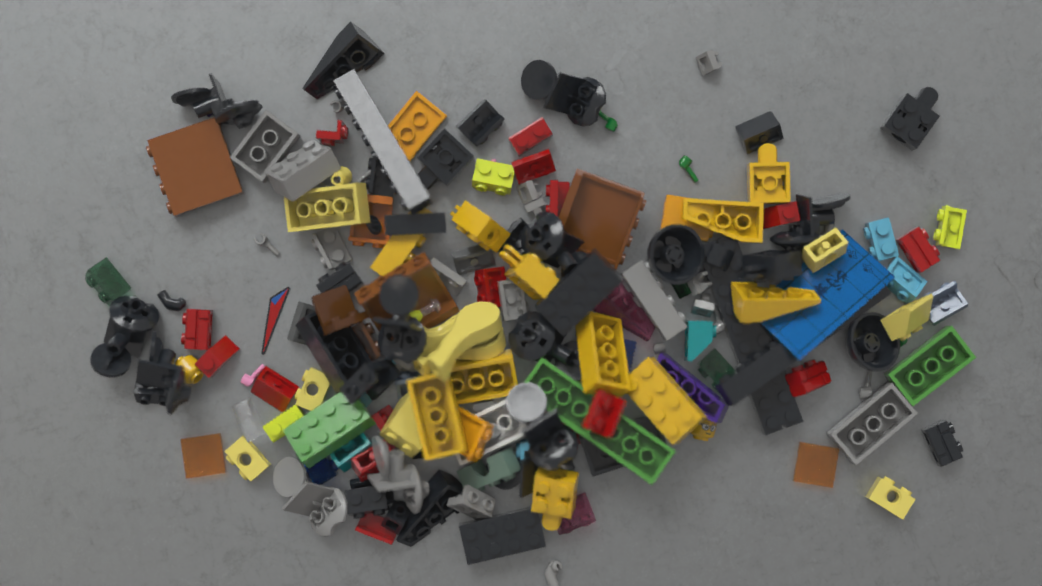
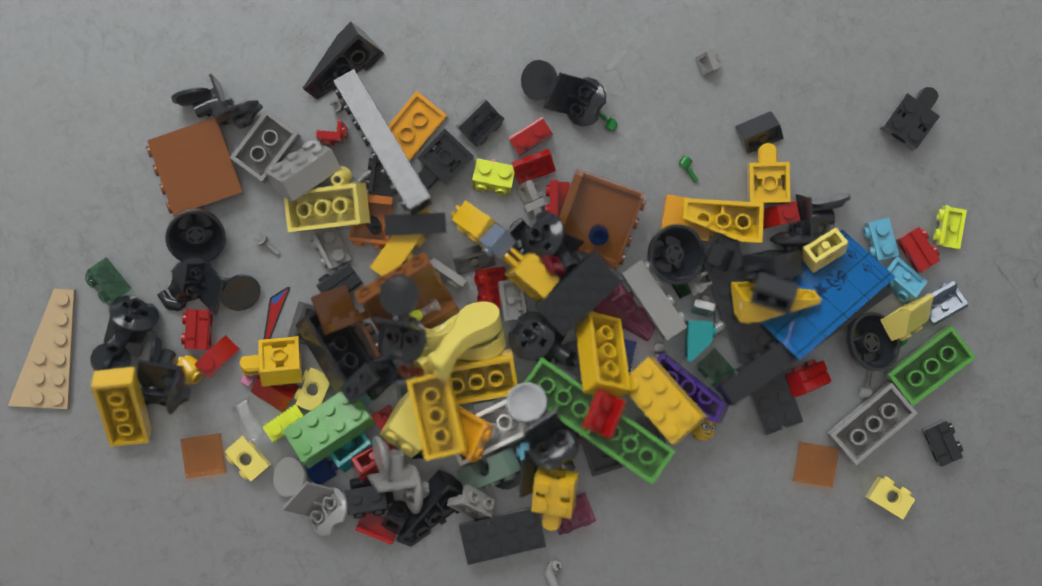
none -> tan wing [8,289,76,409]
none -> yellow brick [91,367,152,447]
none -> black piece [165,208,226,262]
none -> black piece [168,256,260,315]
none -> yellow brick [240,336,302,386]
none -> clear red arm [397,365,424,379]
none -> sand blue brick [479,223,516,260]
none -> dark red tile [540,255,566,277]
none -> clear blue tile [589,224,609,245]
none -> black brick [750,272,800,315]

